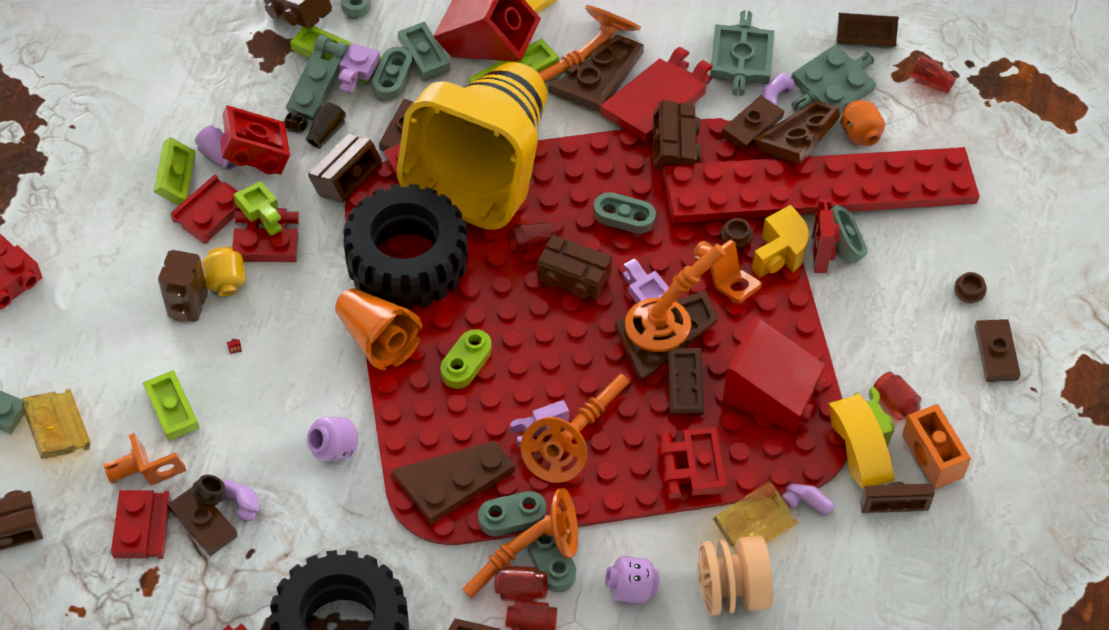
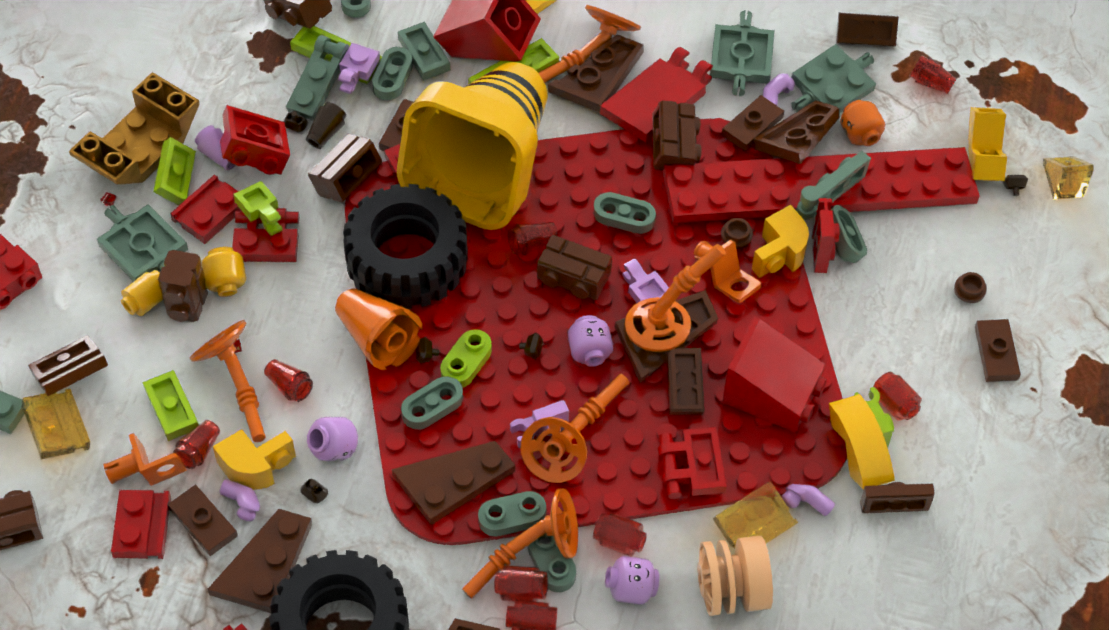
dark brown plate [192,474,225,506] -> none
orange brick [902,404,971,490] -> none
none -> reddish brown plate [28,335,108,396]
none -> pearl gold slope [69,72,200,185]
none -> sand green plate [97,204,188,282]
none -> red piece [100,192,116,206]
none -> yellow brick [121,270,163,316]
none -> clear red cone [173,420,220,469]
none -> orange dish [190,320,266,442]
none -> reddish brown wing [207,509,312,614]
none -> yellow brick [213,429,296,490]
none -> clear red cone [264,359,313,402]
none -> dark brown rock [301,479,328,503]
none -> sand green plate [401,376,463,429]
none -> dark brown rock [416,337,439,364]
none -> dark brown rock [519,333,543,360]
none -> lavender head [568,315,613,366]
none -> clear red brick [593,513,647,557]
none -> sand green plate [796,151,871,220]
none -> yellow brick [968,107,1007,181]
none -> dark brown rock [1003,175,1028,196]
none -> clear yellow slope [1043,156,1094,199]

